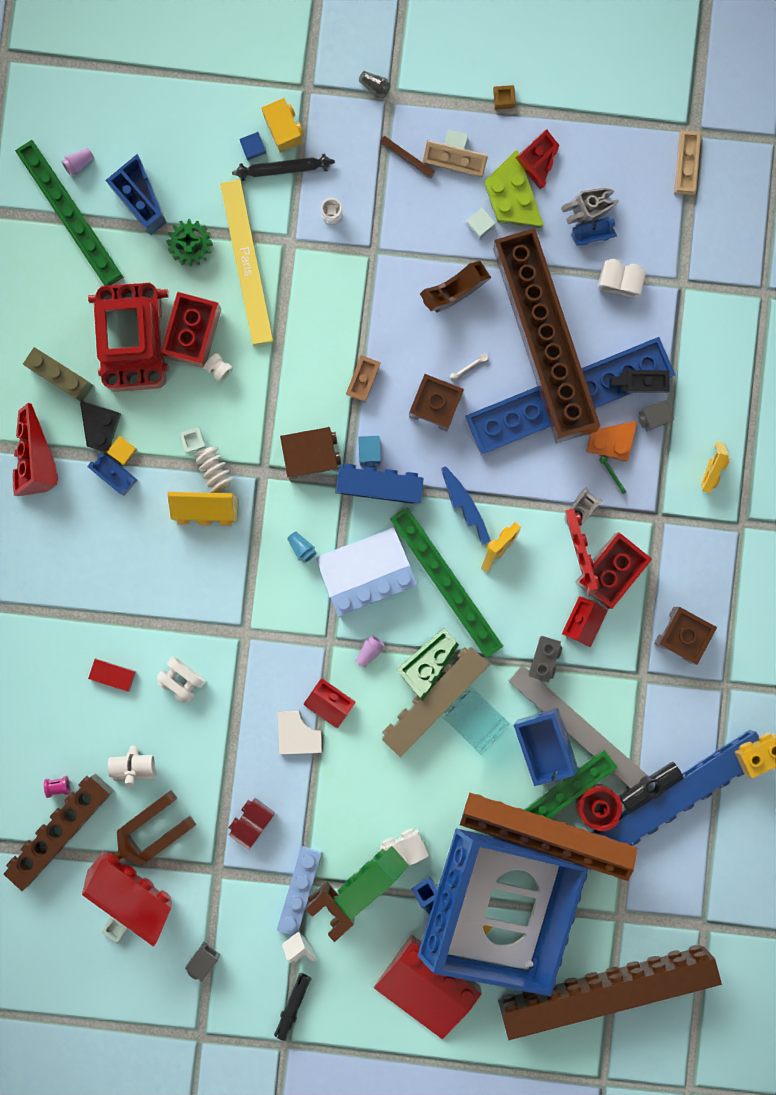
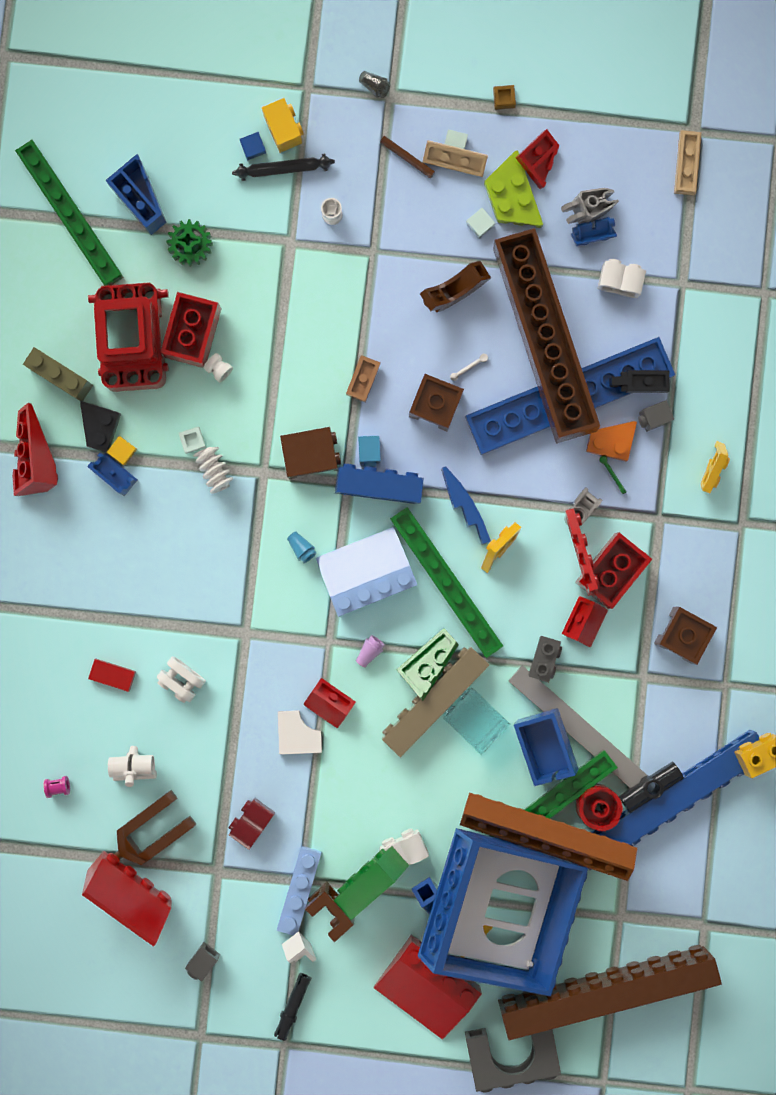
reddish brown brick [3,774,114,891] -> none
lavender cone [61,148,94,176] -> none
light aqua tile [100,917,128,944] -> none
yellow slope [168,492,238,526] -> none
light yellow tile [220,179,274,346] -> none
none -> dark grey arch [465,1028,561,1093]

